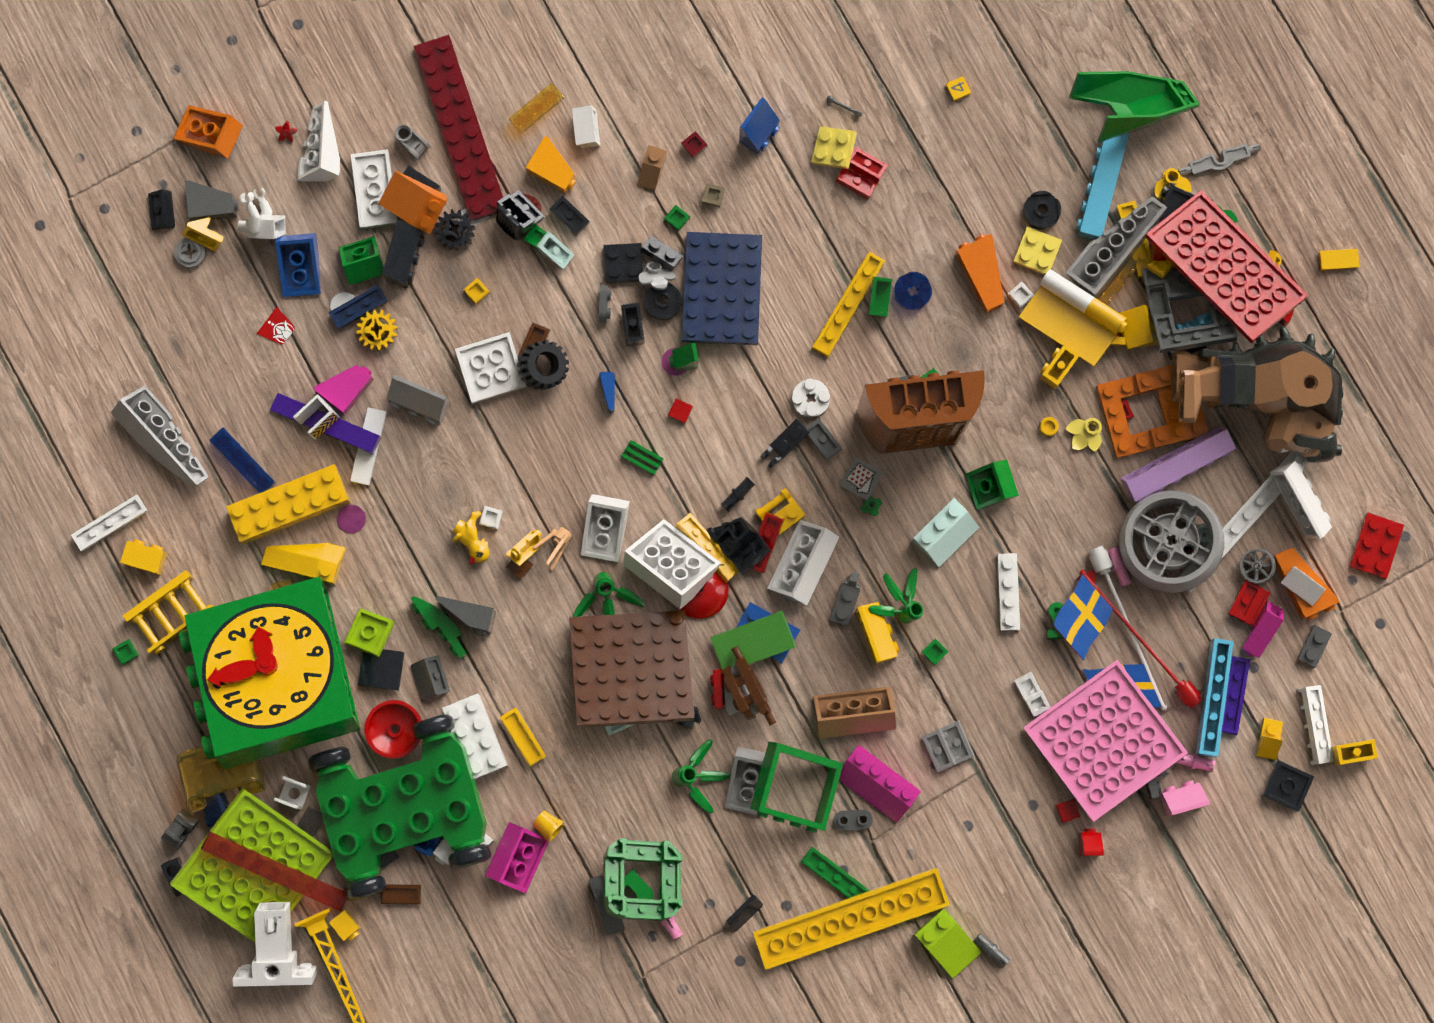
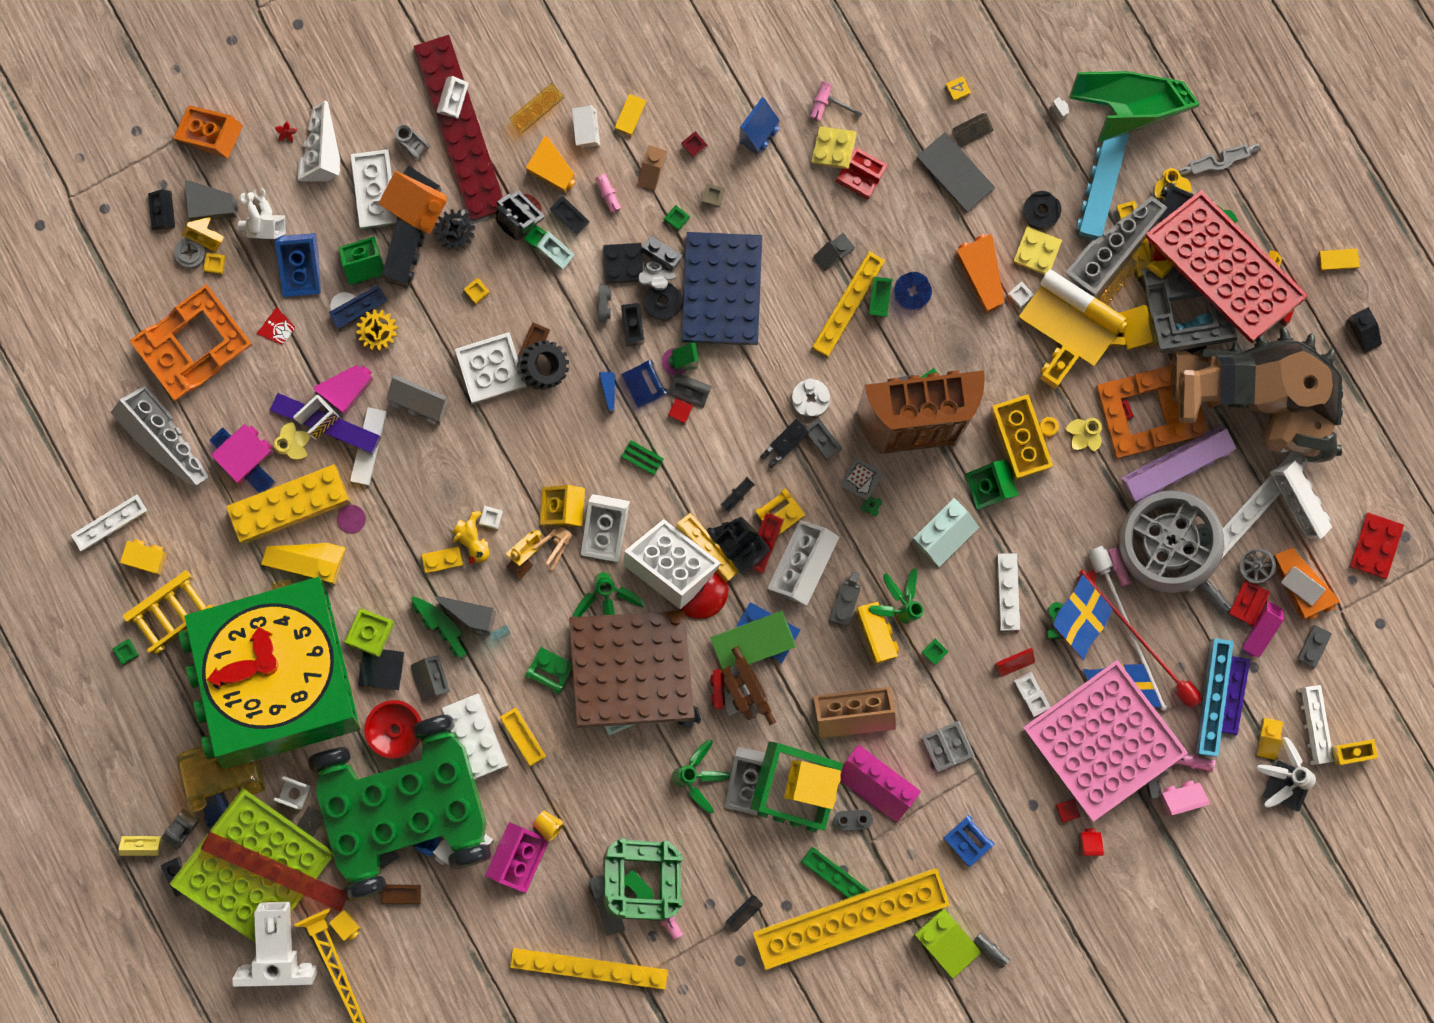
none -> light yellow plate [119,836,162,856]
none -> orange piece [129,284,253,402]
none -> yellow tile [203,253,226,275]
none -> dark pink panel [211,424,273,485]
none -> light yellow plate [274,422,311,460]
none -> yellow plate [421,546,463,574]
none -> white slope [437,76,469,119]
none -> clear light blue tile [490,625,511,641]
none -> yellow plate [510,948,668,989]
none -> green plate [525,647,573,695]
none -> yellow slope [539,485,585,527]
none -> bright pink pin [595,174,621,213]
none -> yellow tile [615,94,647,136]
none -> clear blue plate [621,359,668,409]
none -> dark grey slope [668,373,712,407]
none -> yellow panel [784,760,841,809]
none -> bright pink pin [810,81,833,121]
none -> dark grey slope [813,233,855,271]
none -> dark grey tile [916,132,995,213]
none -> blue plate [943,815,995,867]
none -> clear smoke slope [952,112,994,148]
none -> yellow brick [990,394,1053,481]
none -> red slope [995,648,1035,677]
none -> white plate [1051,97,1069,121]
none -> dark grey pin [1198,579,1232,614]
none -> white plant [1257,737,1316,808]
none -> black slope [1347,307,1382,353]

